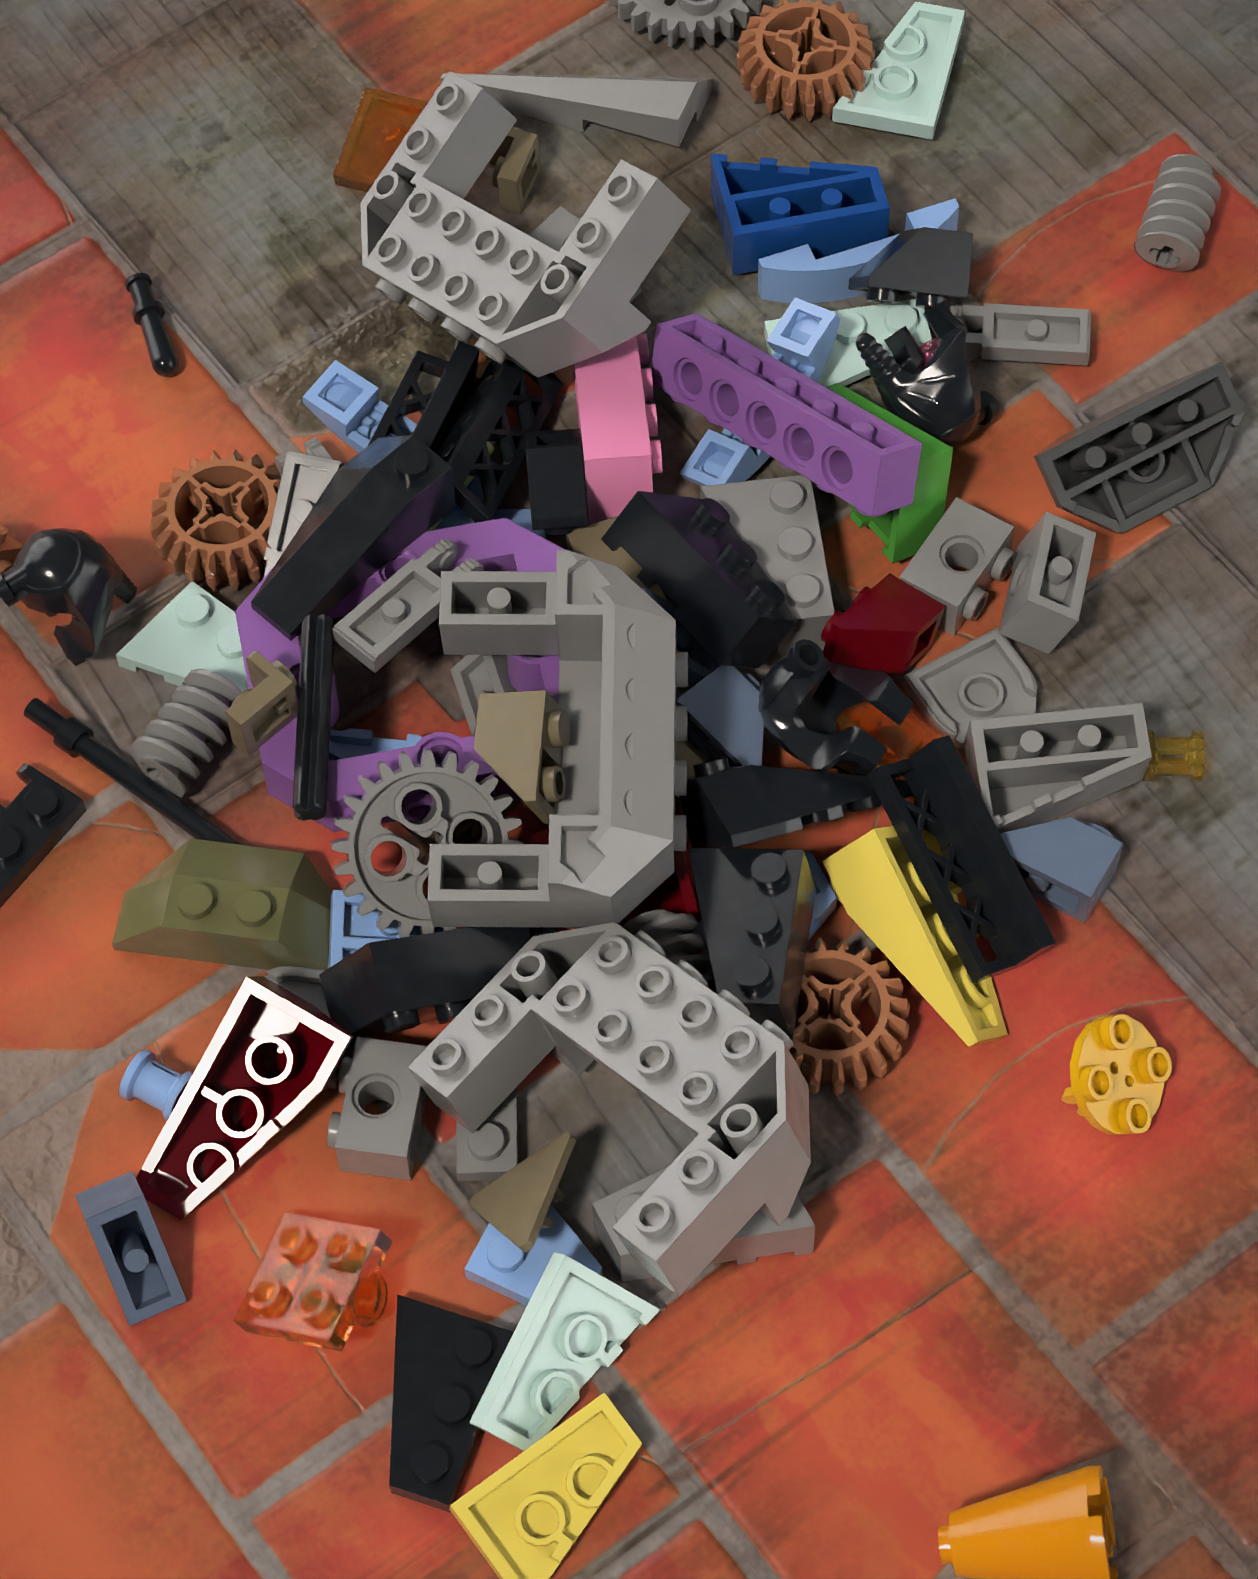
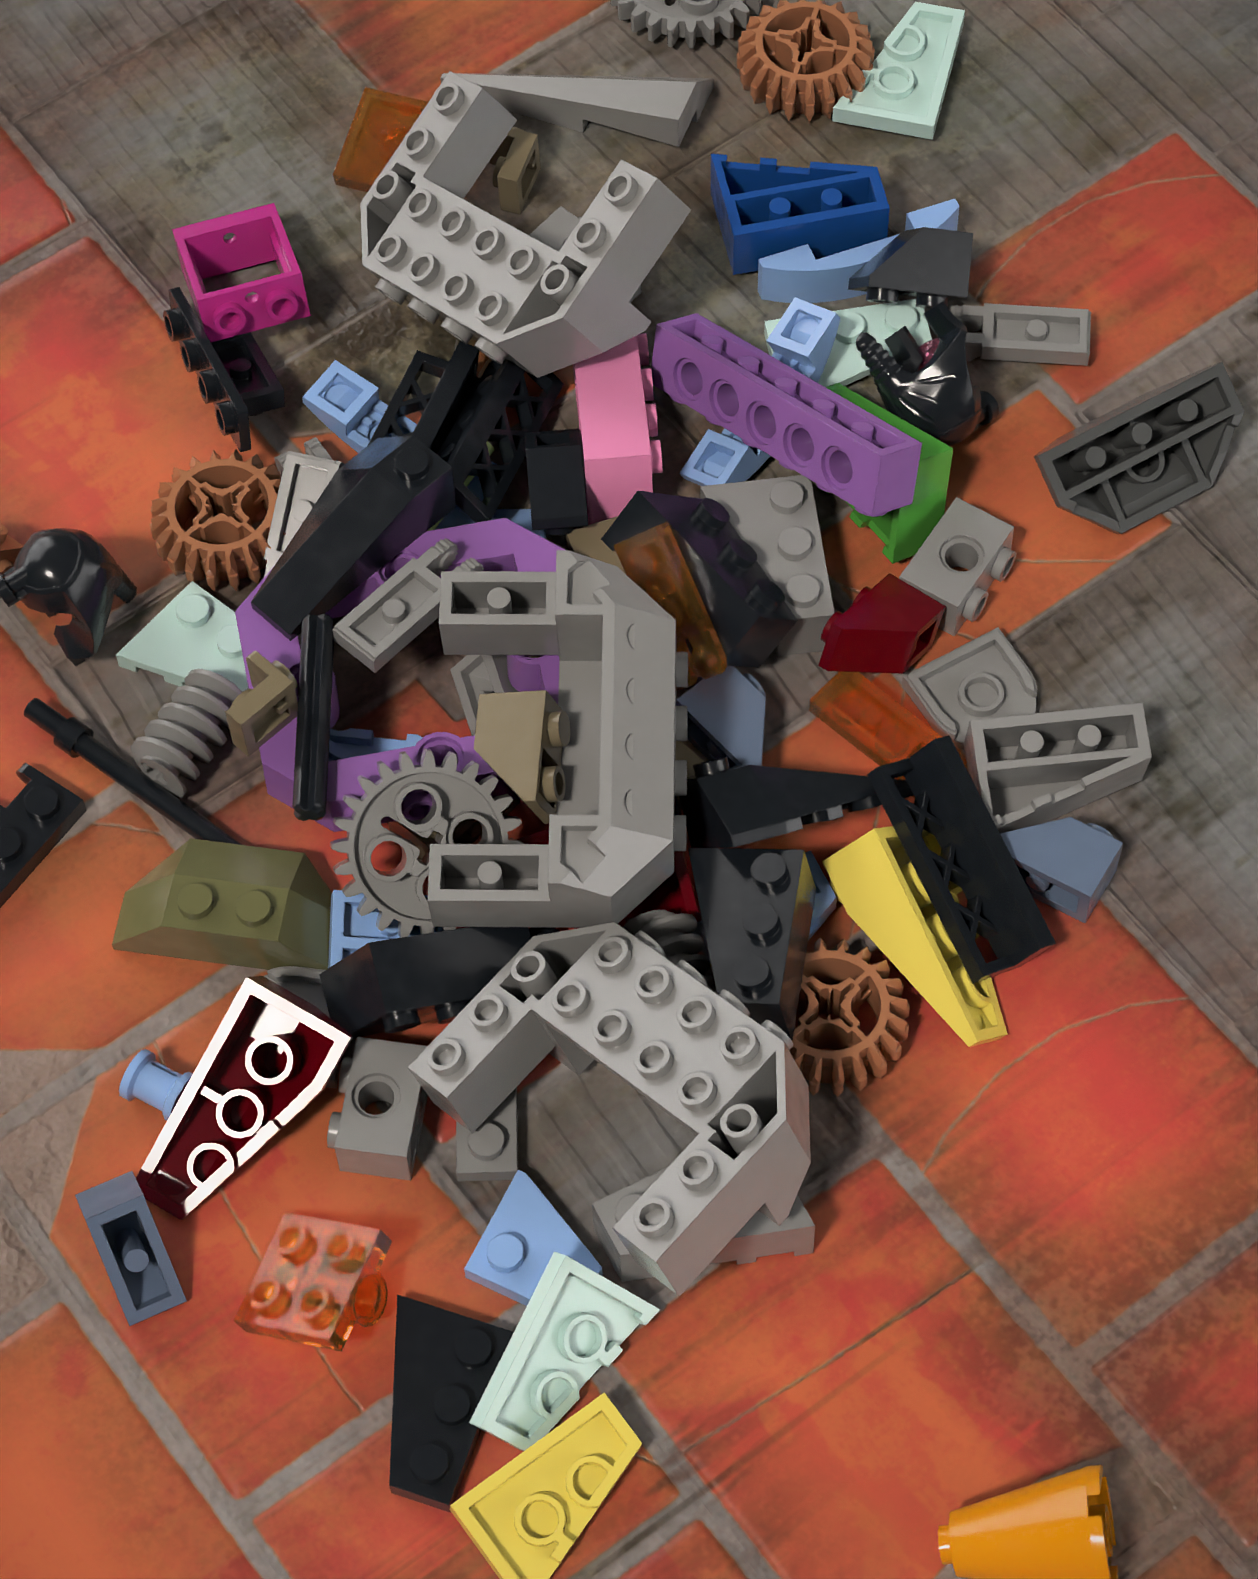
black piece [125,273,178,377] -> none
dark tan piece [469,1132,576,1252] -> none
black piece [758,639,914,776] -> none
light grey brick [999,512,1096,654] -> none
yellow plate [1061,1014,1172,1135] -> none
light grey piece [1134,154,1221,272] -> none
clear yellow bush [1142,730,1205,782] -> none
none -> black bracket [163,287,285,452]
none -> dark pink window [172,203,311,342]
none -> clear orange plate [613,521,727,691]

